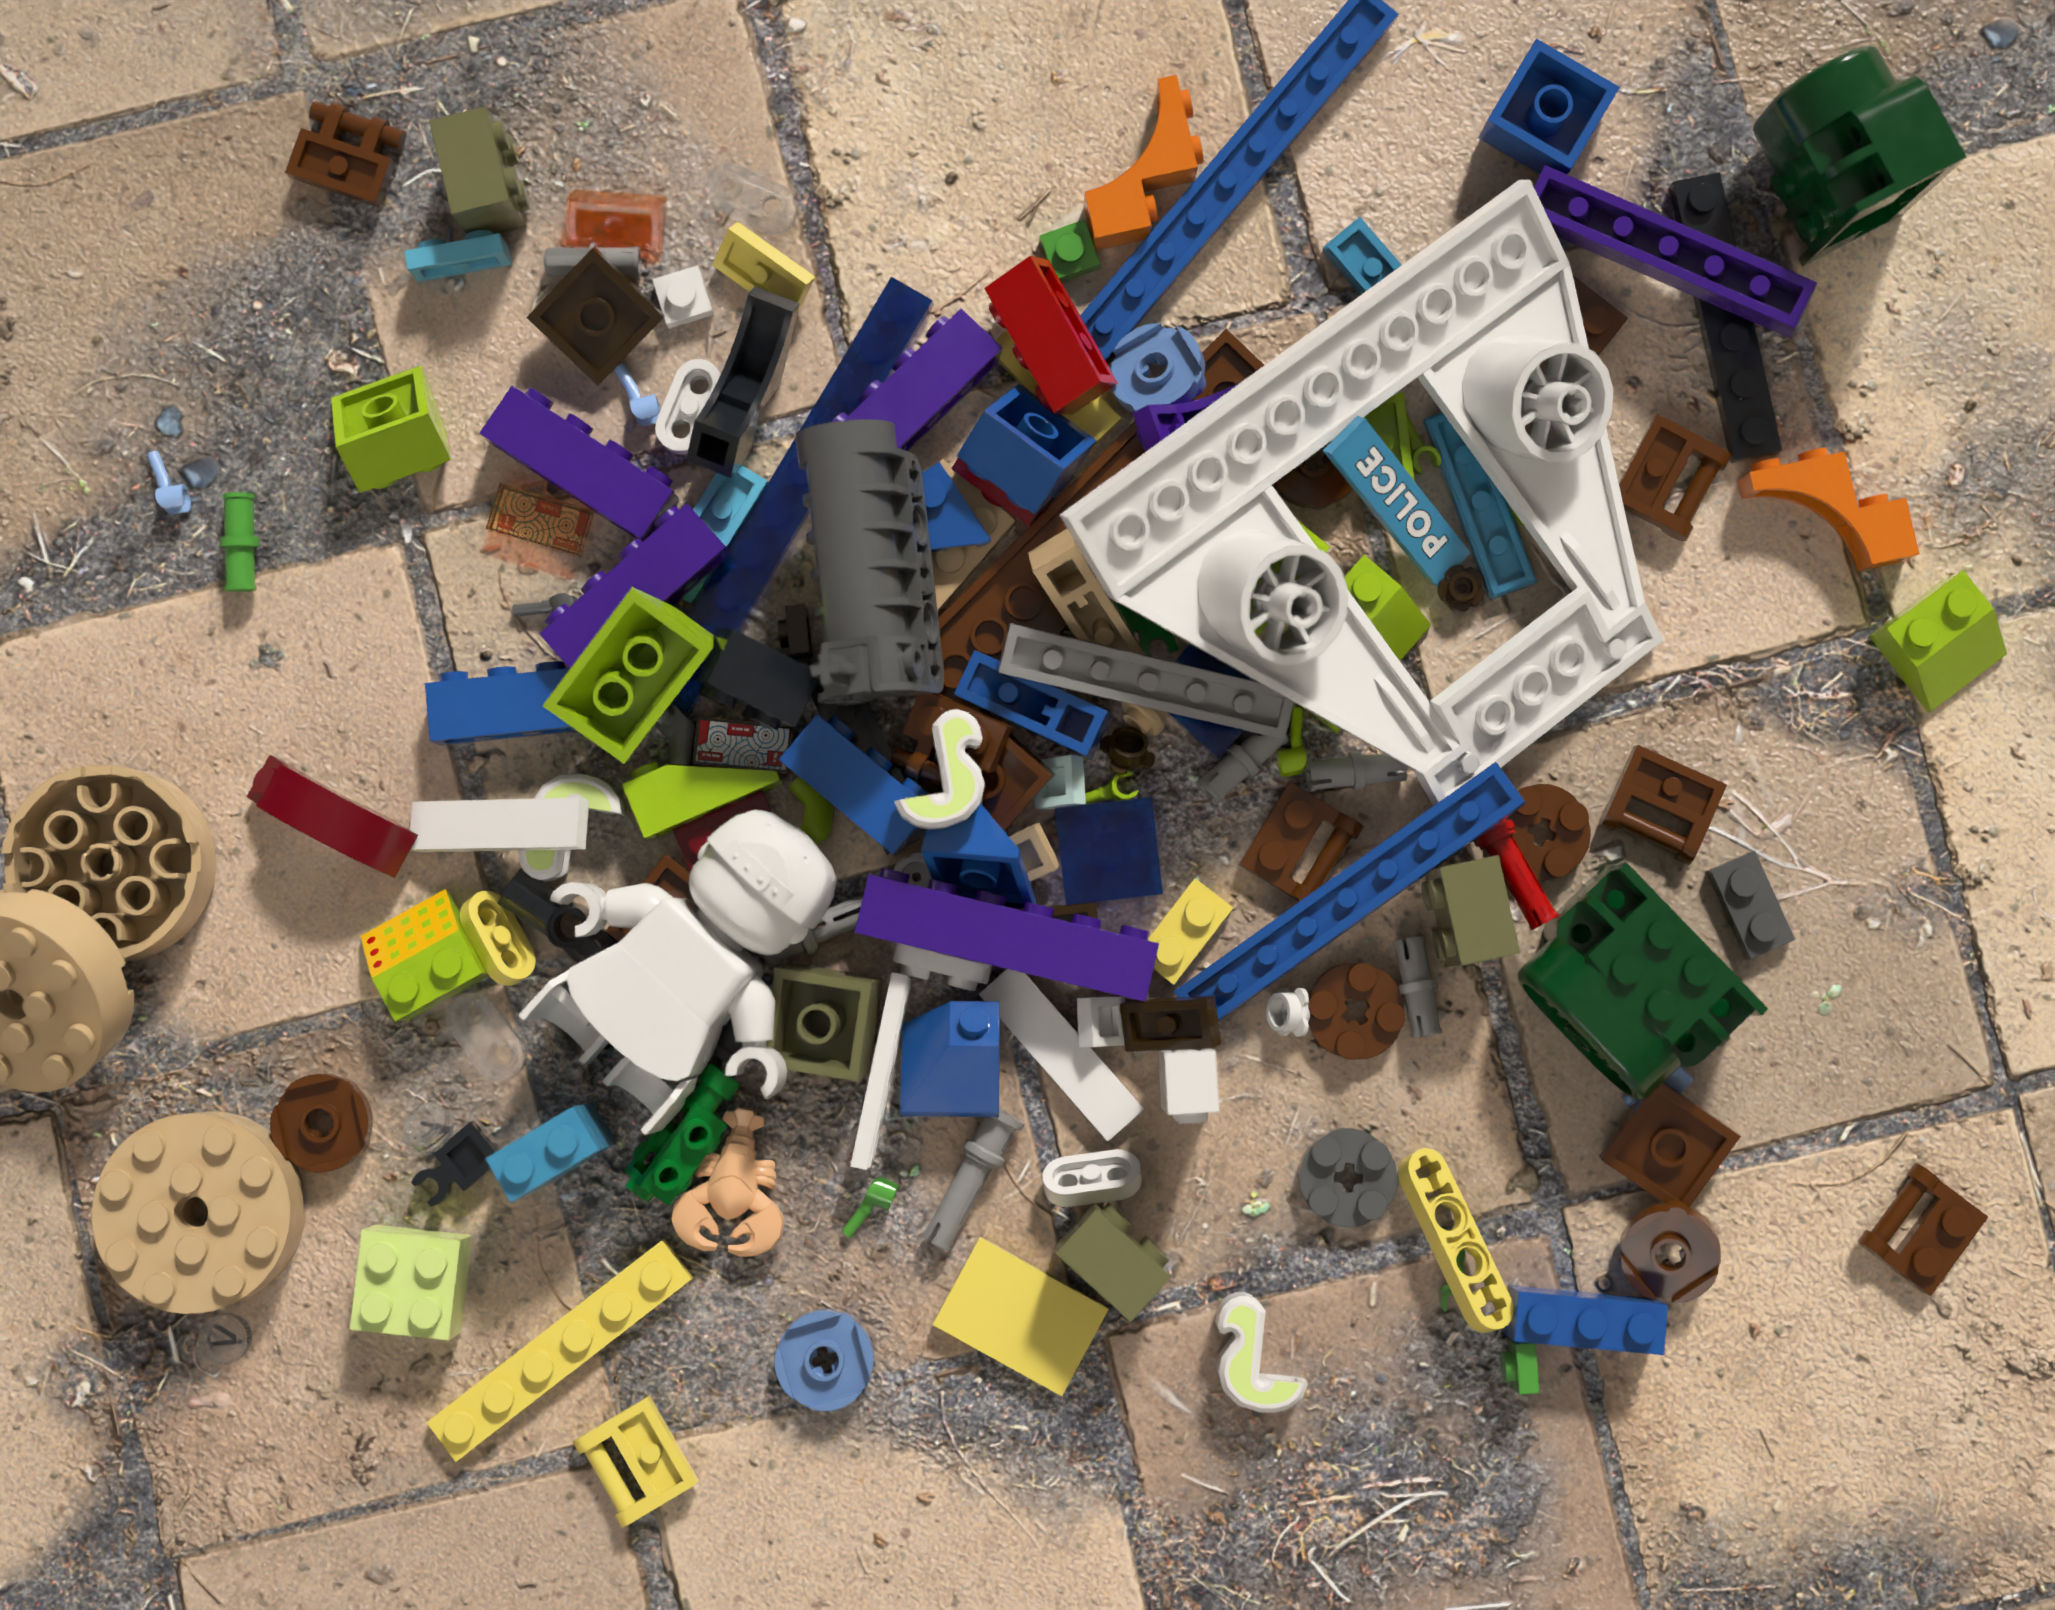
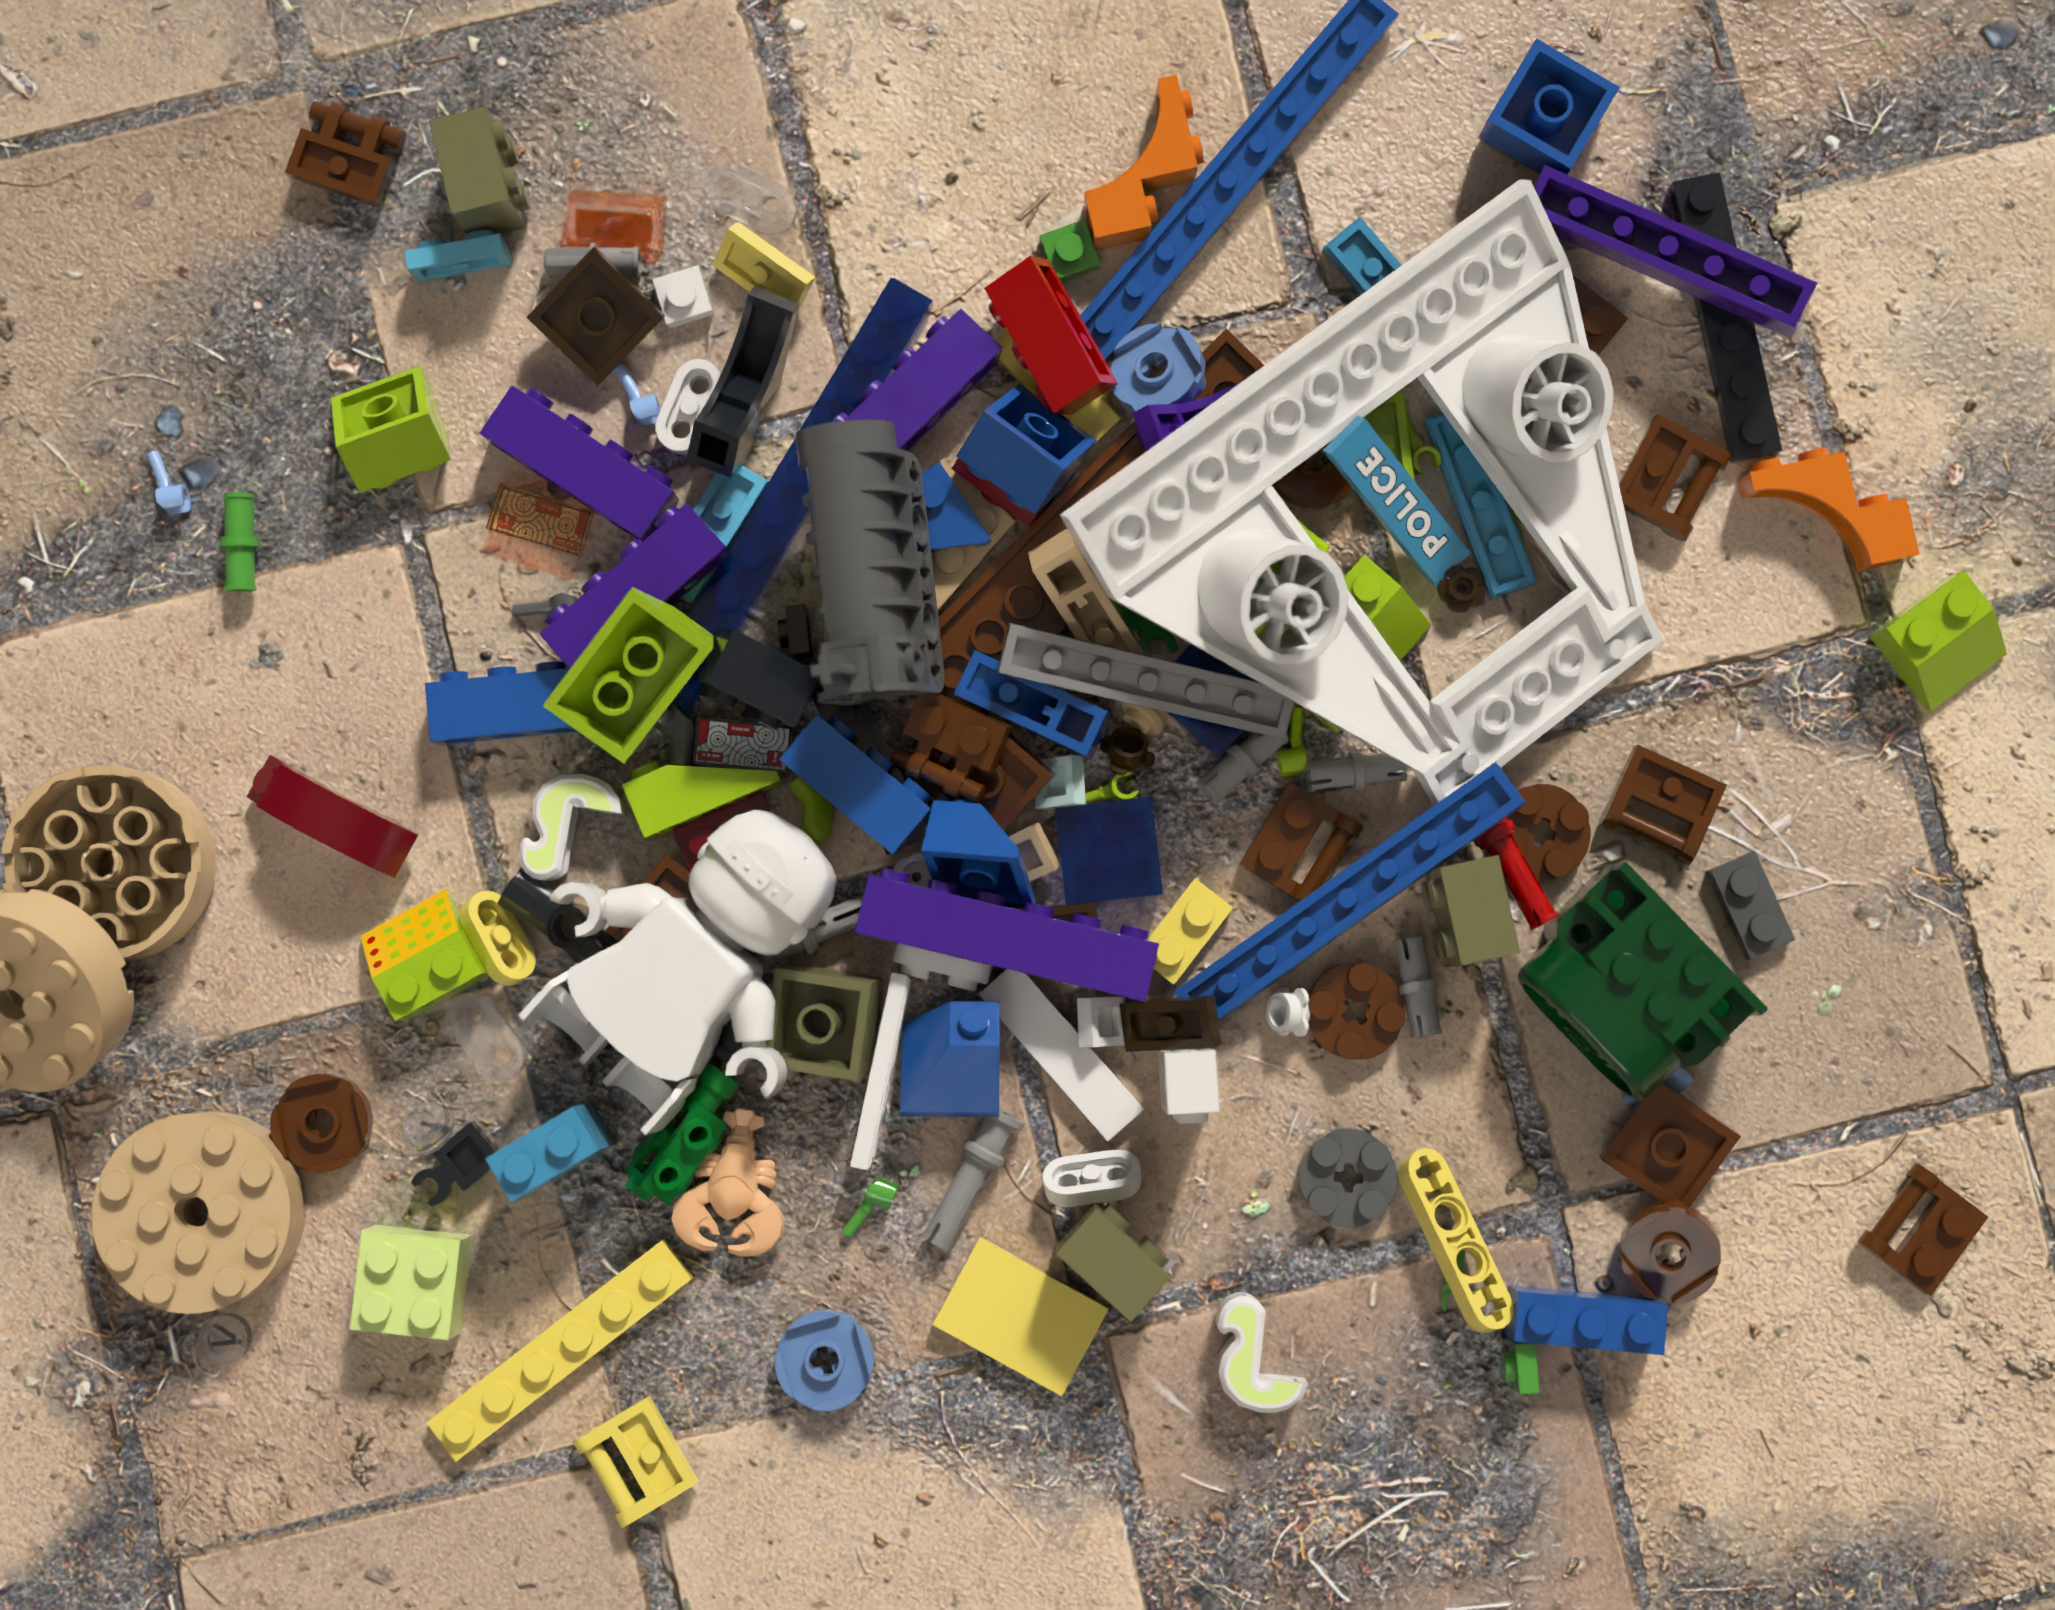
white tile [410,797,589,852] -> none
animal [894,709,984,830] -> none
dark green brick [1753,45,1967,267] -> none

